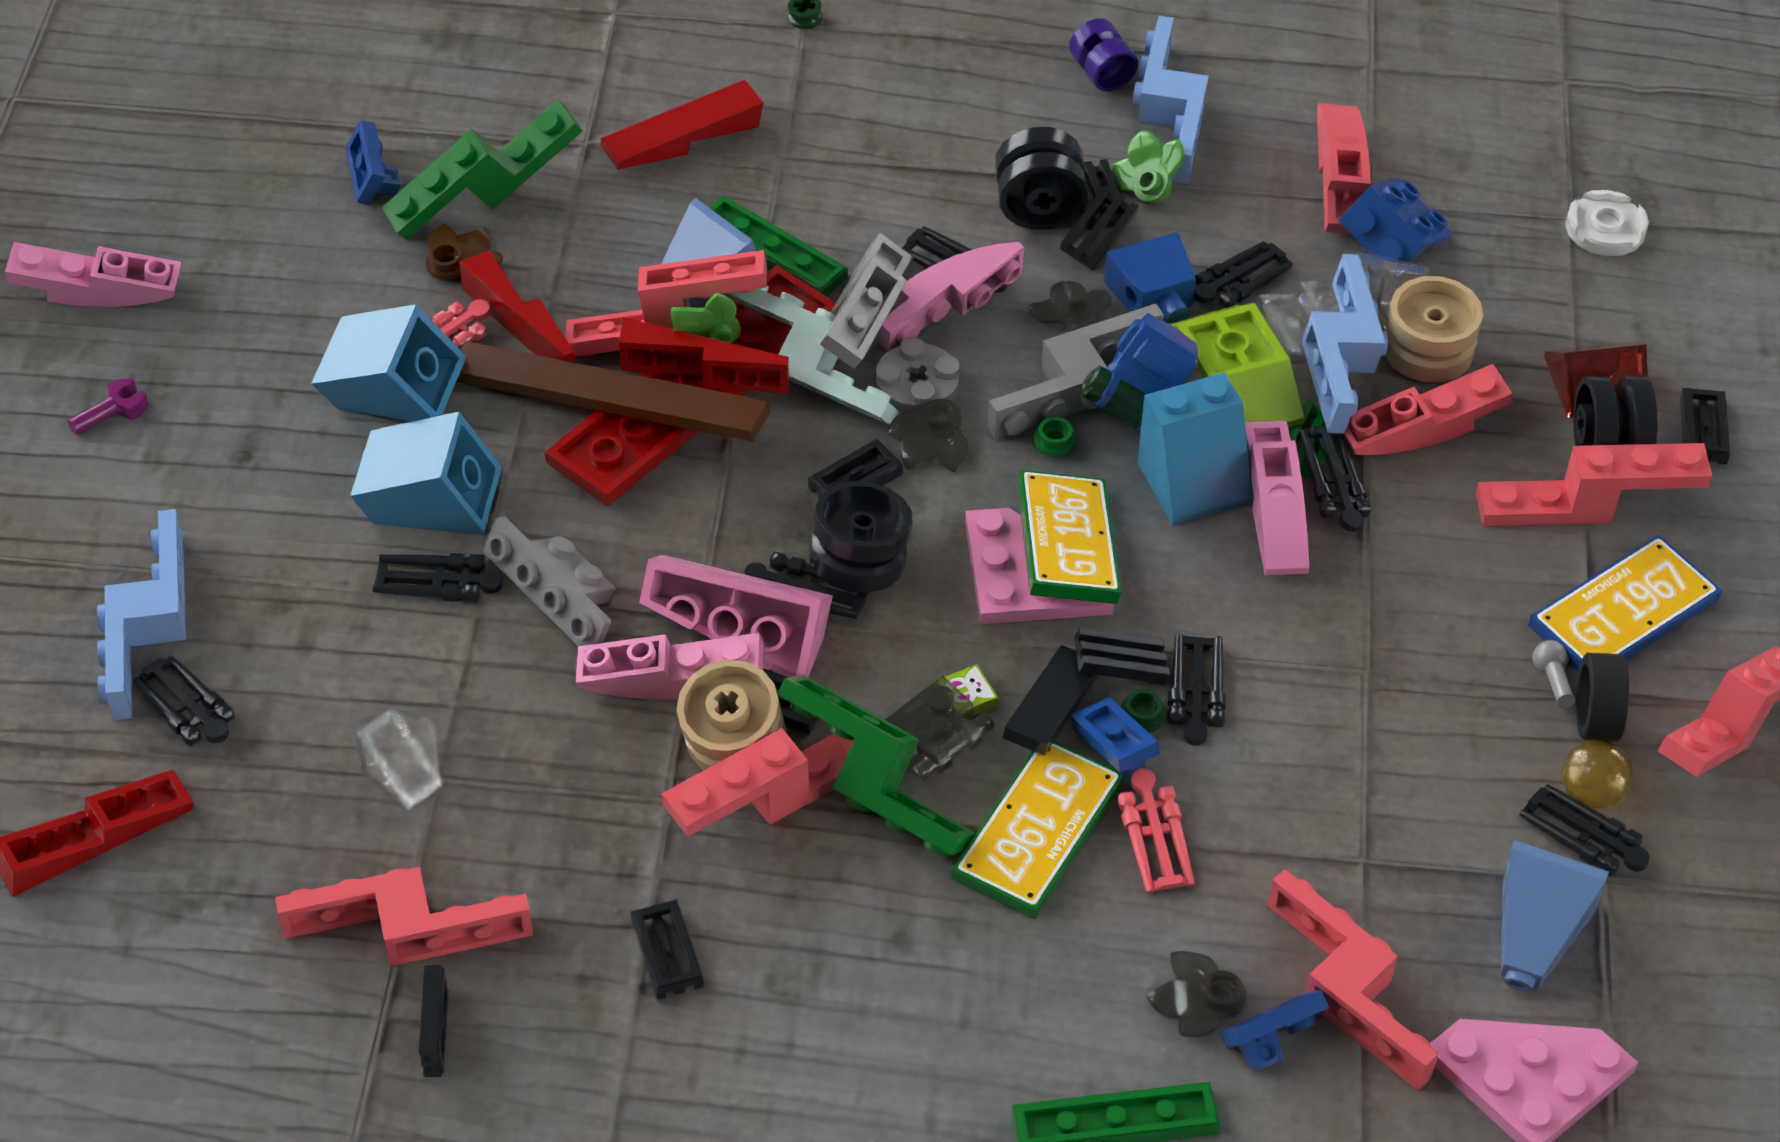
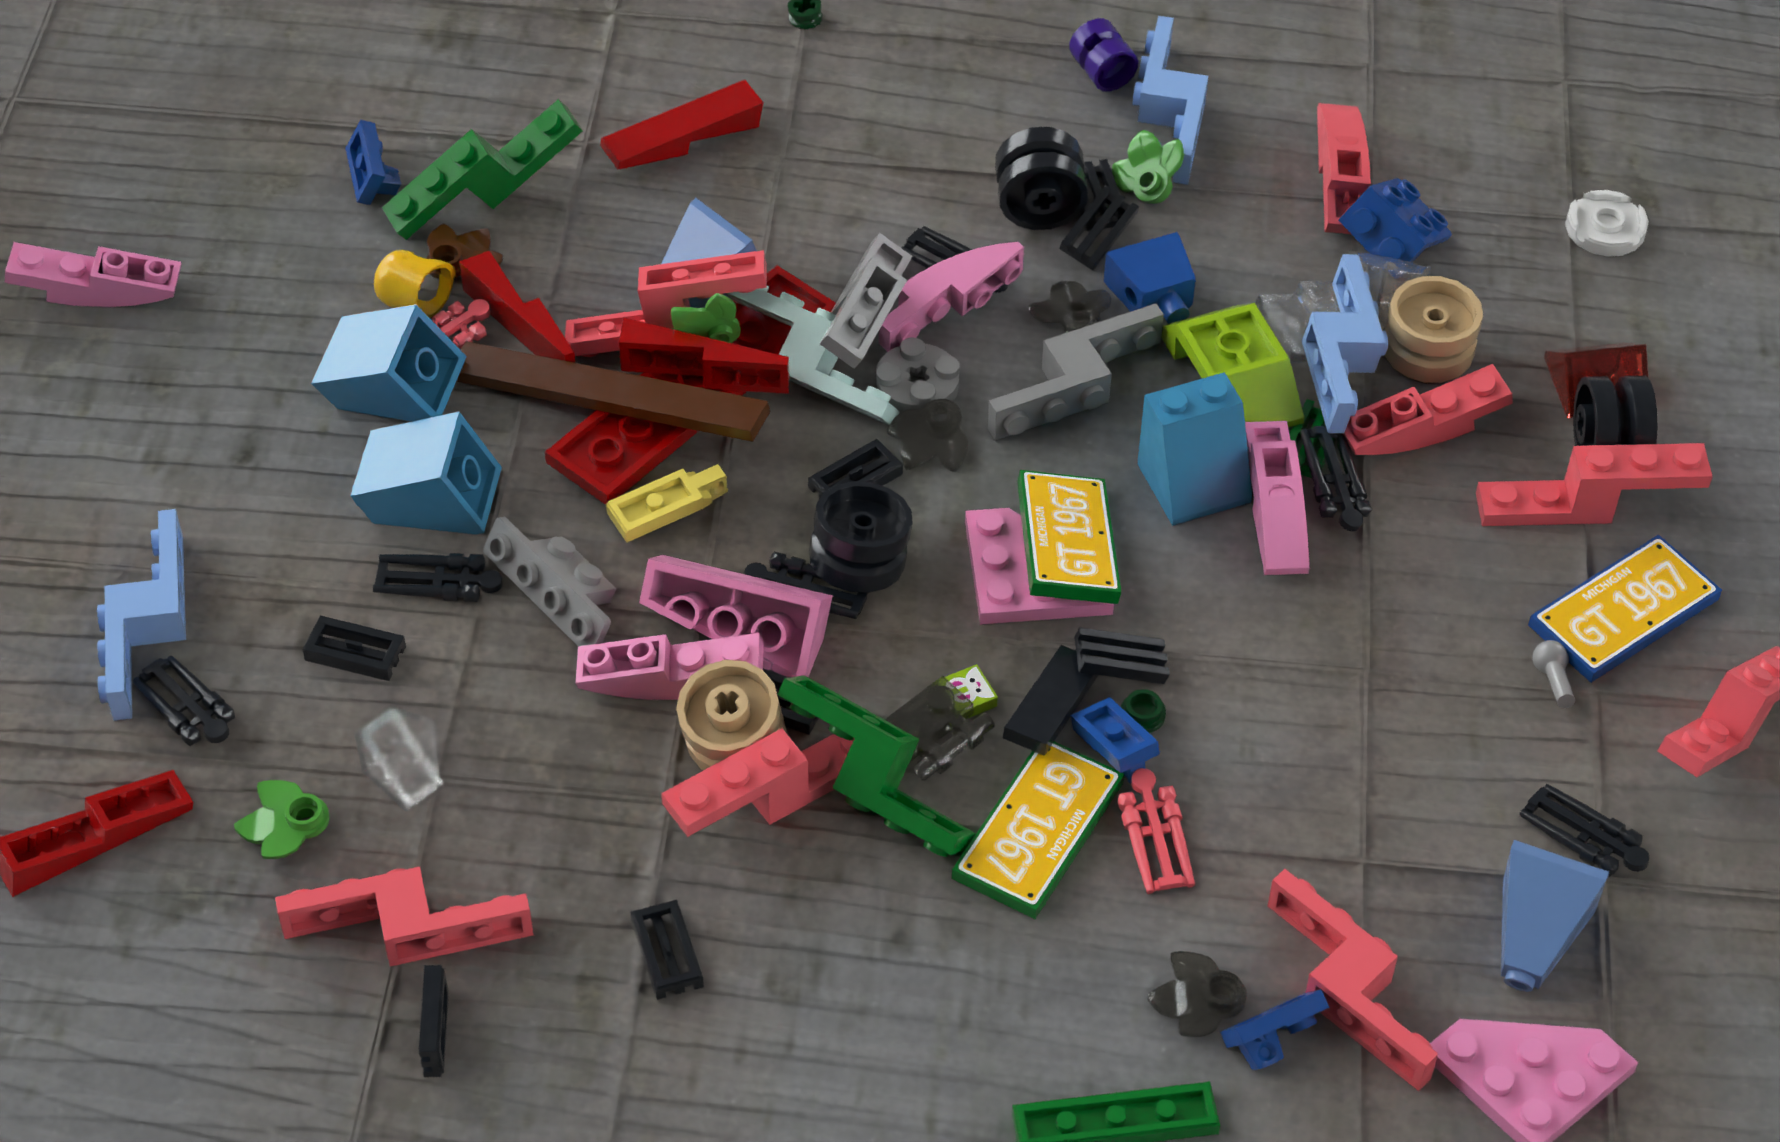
magenta bar [68,378,149,435] -> none
green tile [709,195,848,297] -> none
green plate [1033,417,1077,457] -> none
blue piece [1081,313,1198,434] -> none
black piece [1167,633,1226,746] -> none
black piece [1194,241,1293,308] -> none
clear yellow hair [1561,739,1634,809] -> none
black tyre [1576,652,1629,742] -> none
black tile [1680,388,1730,465] -> none
none -> bright green plate [234,780,330,859]
none -> black tile [302,615,406,681]
none -> yellow helmet [374,250,456,318]
none -> light yellow hinge [606,464,728,543]

